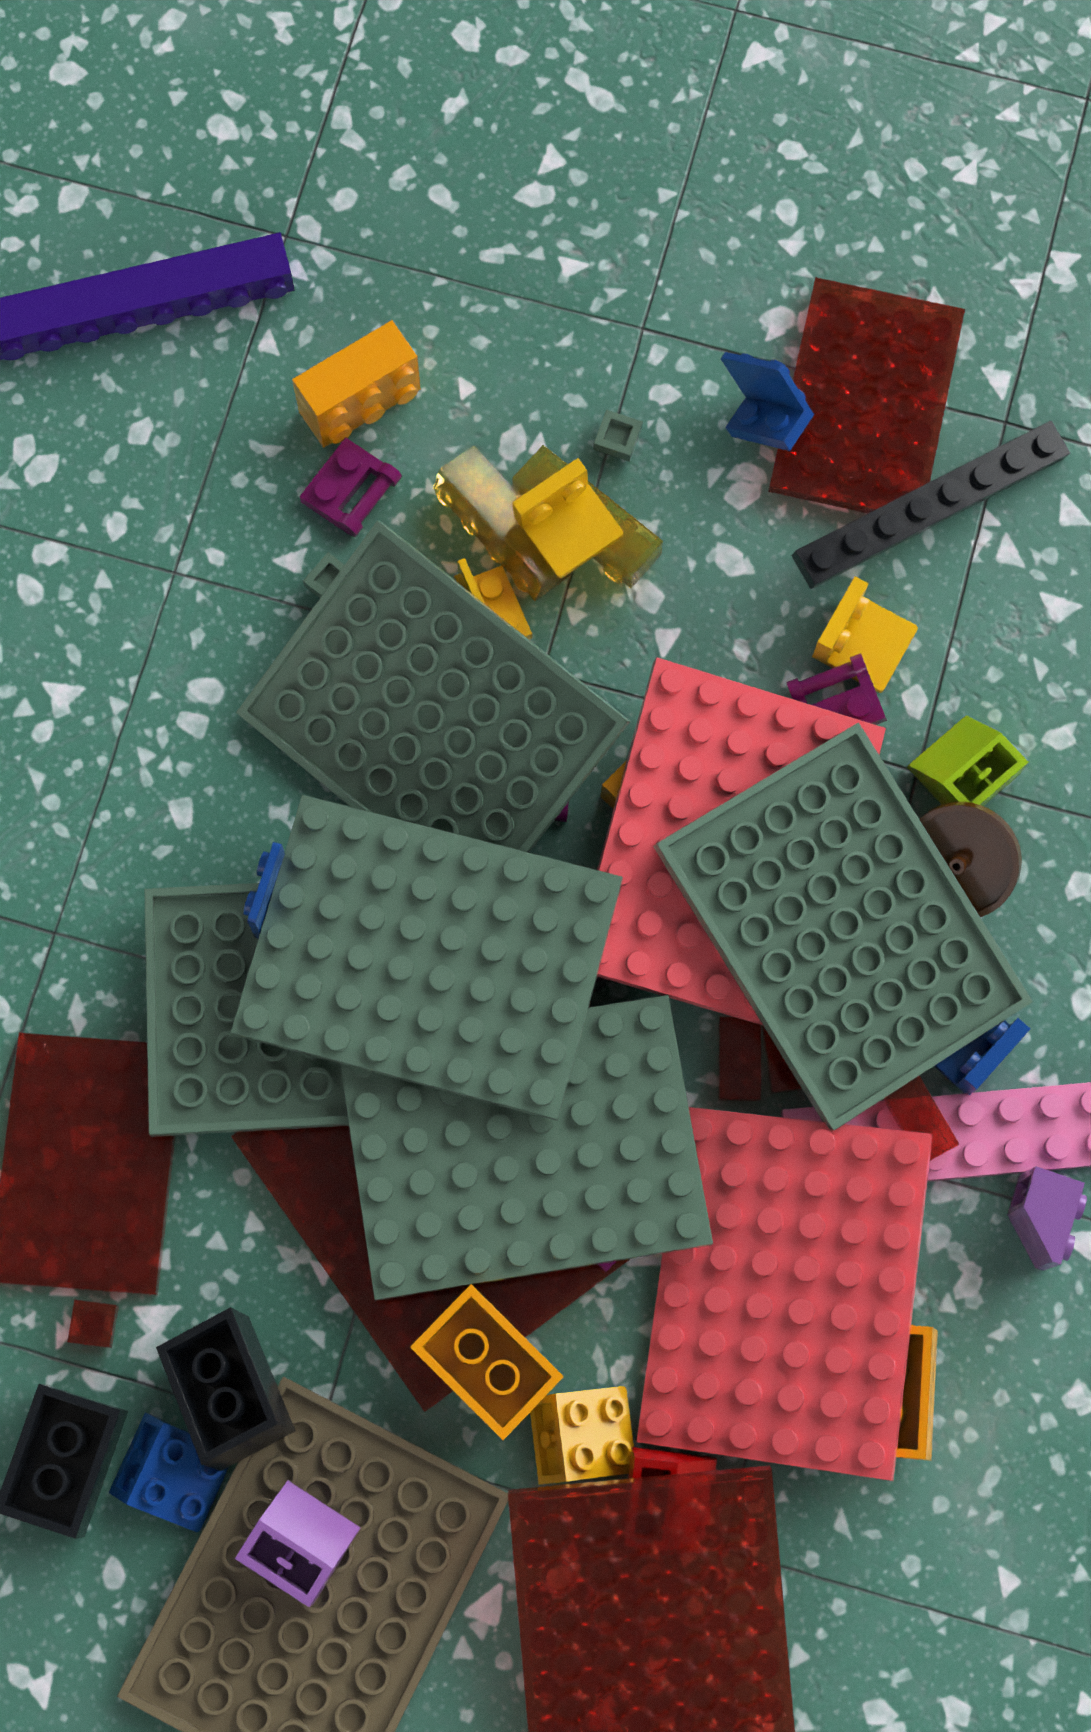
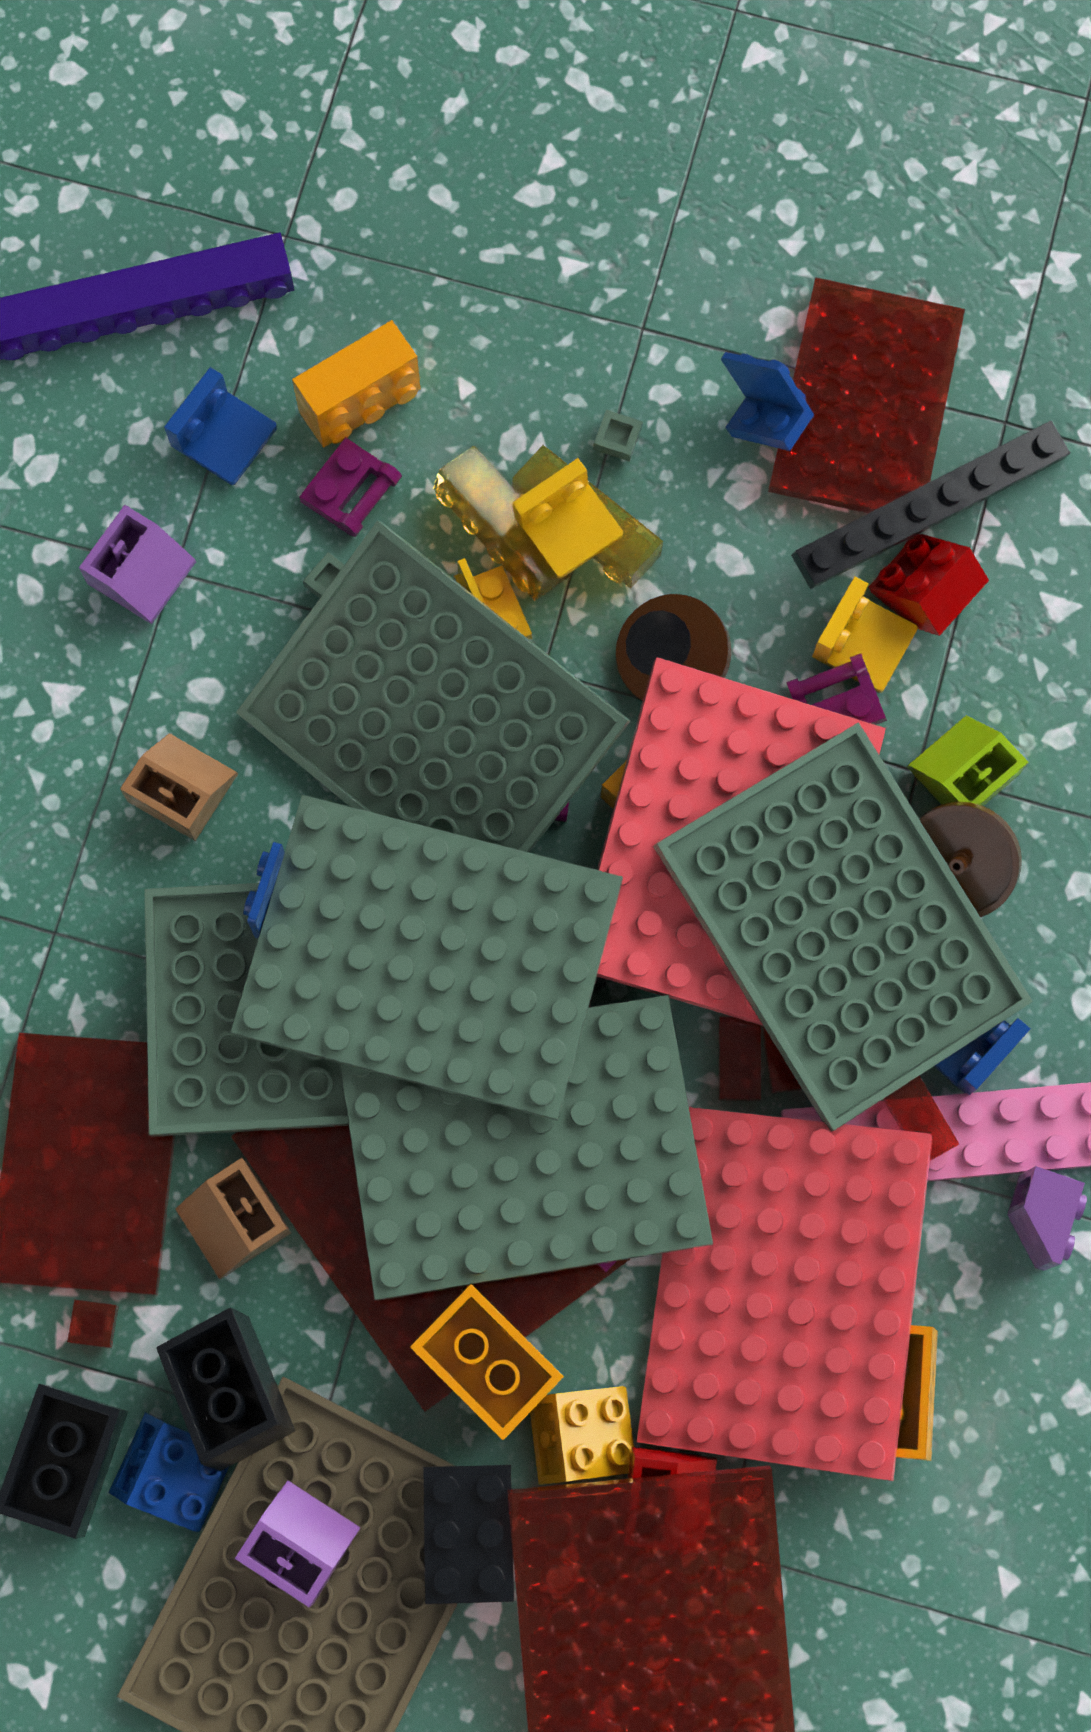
none -> medium lavender slope [79,505,196,624]
none -> medium nougat slope [120,733,238,841]
none -> blue bracket [164,367,277,485]
none -> medium nougat slope [175,1158,291,1280]
none -> black brick [423,1465,514,1604]
none -> reddish brown piece [616,594,732,701]
none -> red slope [868,533,989,636]

